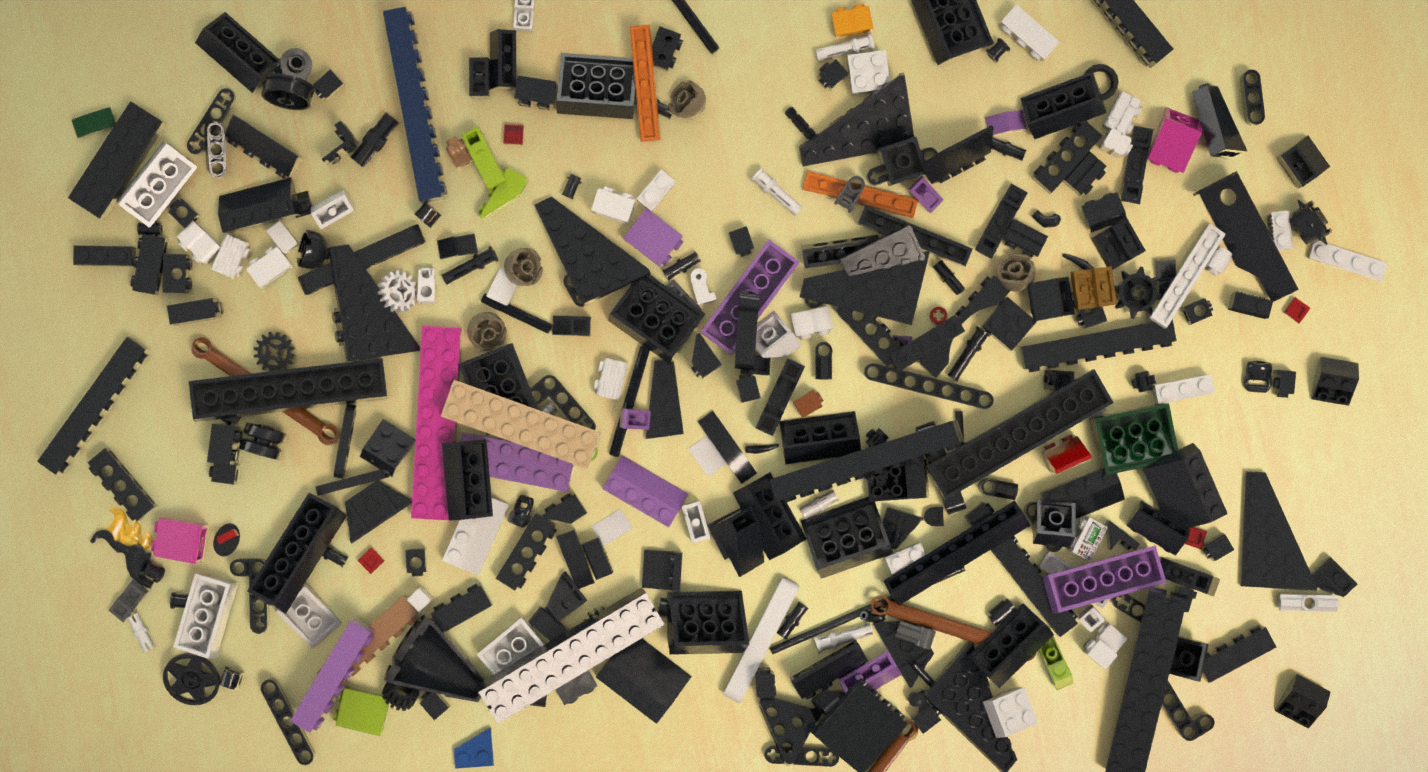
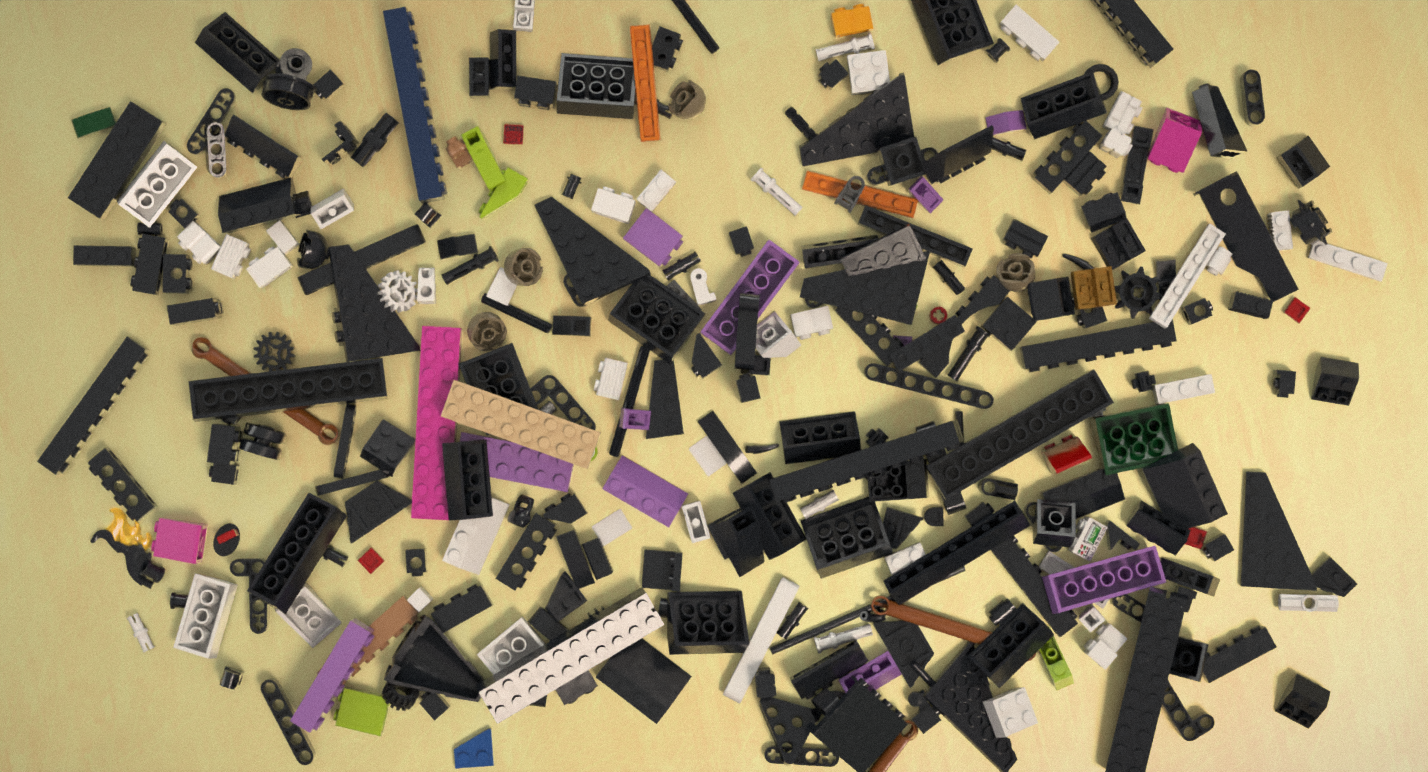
dark grey slope [108,579,149,622] -> none
black wheel [163,653,220,705] -> none
black arch [755,358,805,436] -> none
dark orange brick [793,390,824,418] -> none
black piece [815,342,833,380] -> none
dark grey piece [895,621,937,650] -> none
black slope [975,183,1028,259] -> none
black arm [1031,210,1061,228] -> none
black bracket [1043,370,1074,390] -> none
black piece [1243,361,1272,393] -> none

